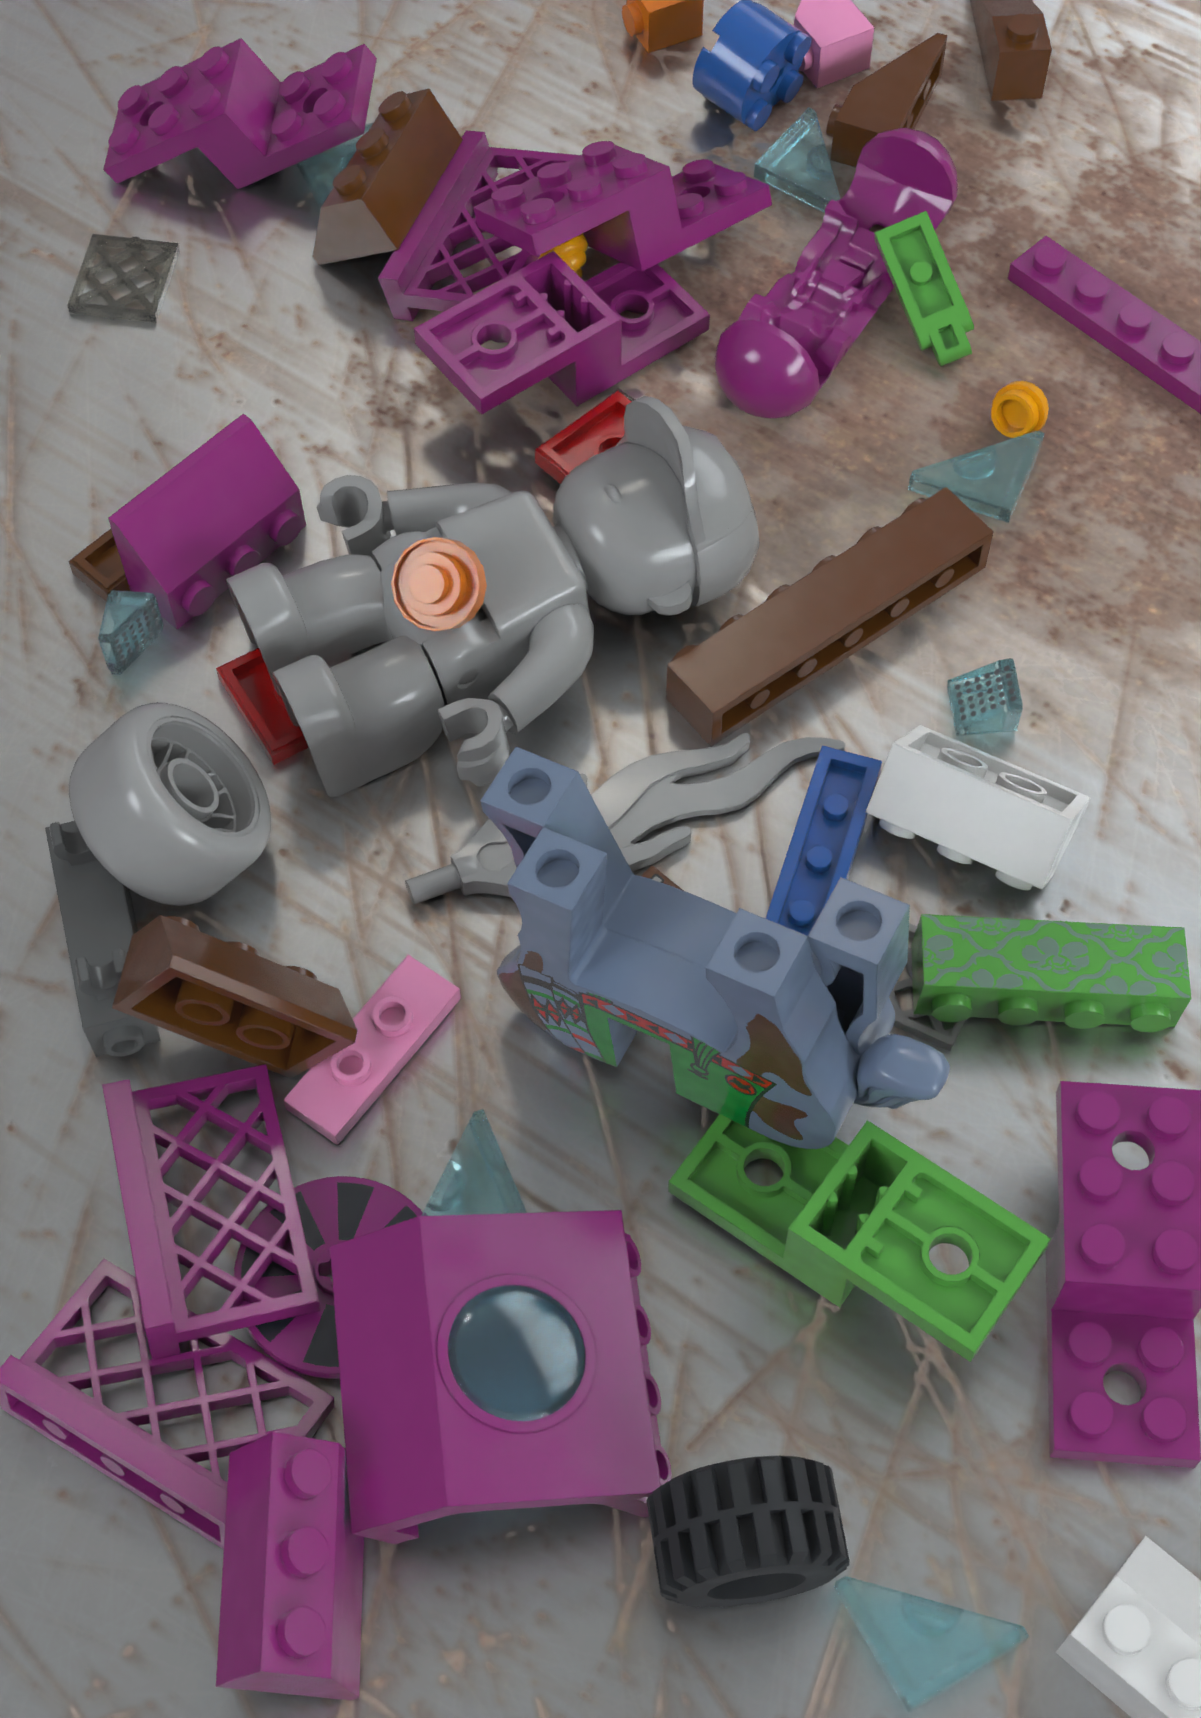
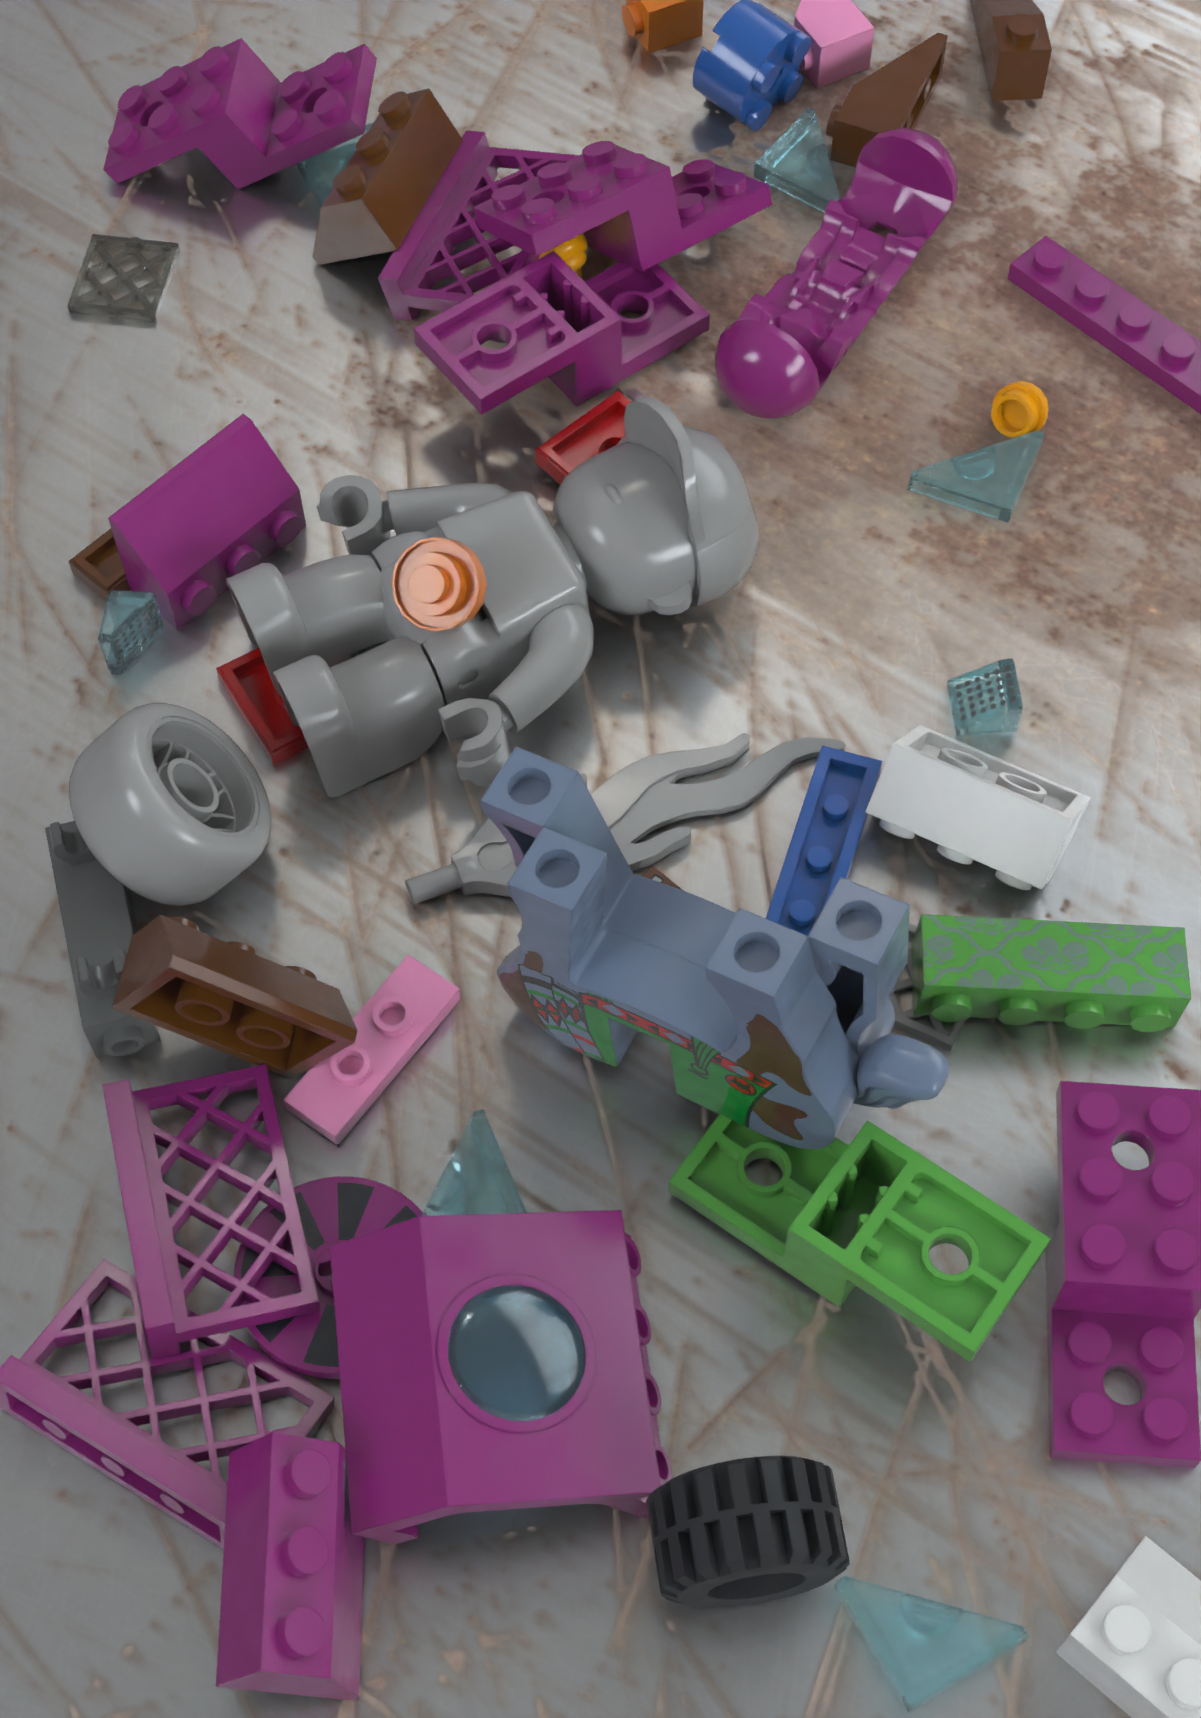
reddish brown brick [666,487,994,747] -> none
bright green hinge [875,211,974,367] -> none

